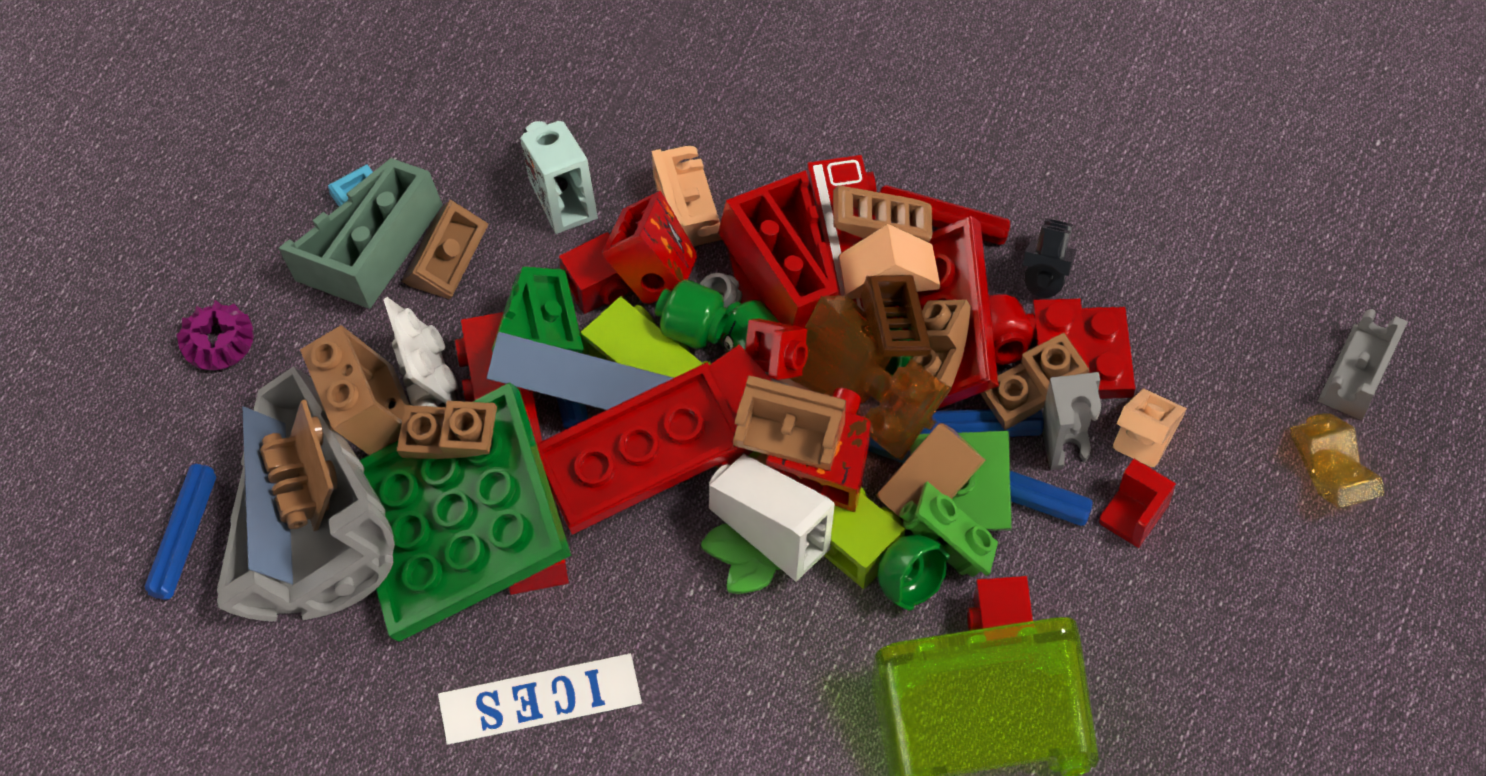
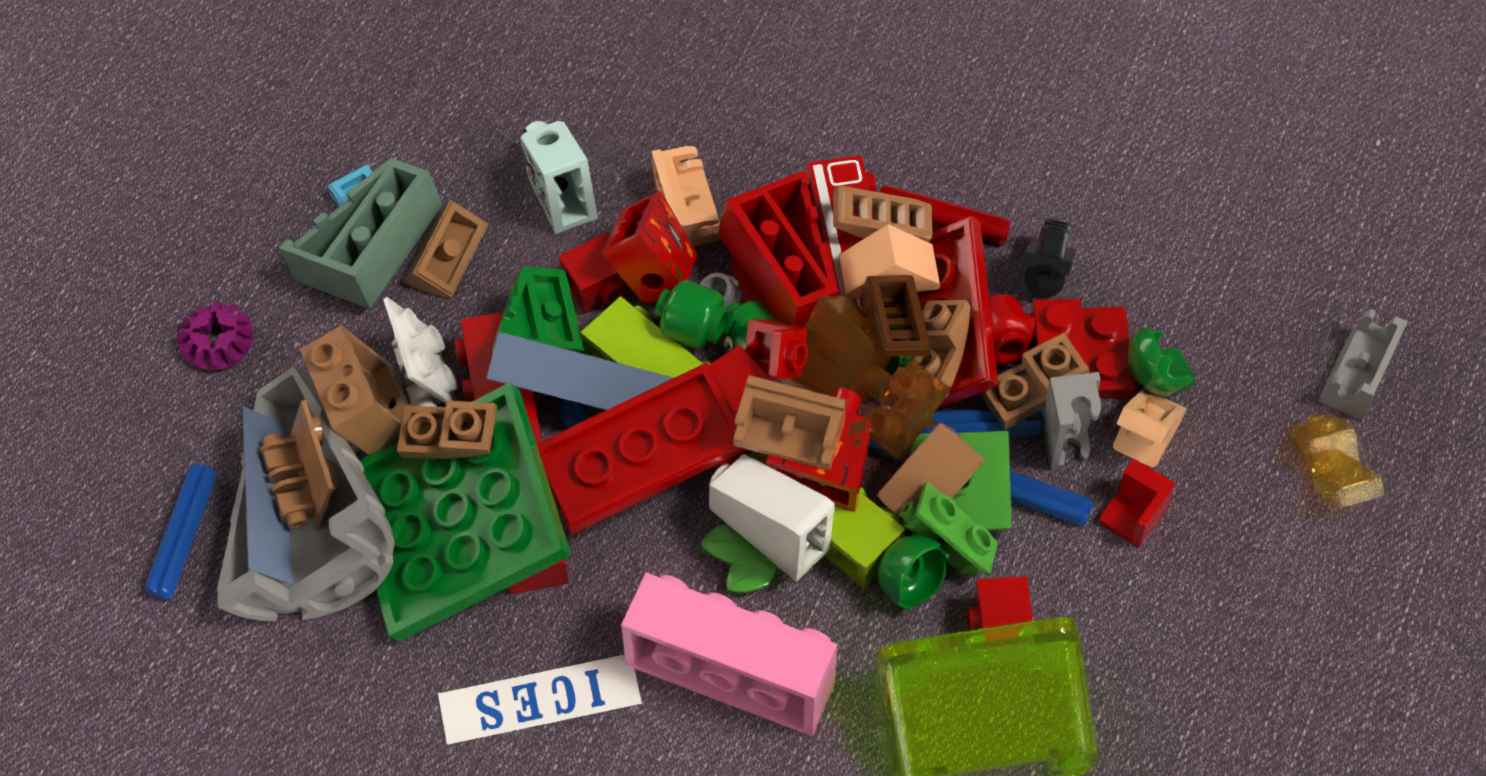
none -> bright pink brick [621,573,837,737]
none -> green hair [1128,327,1196,397]

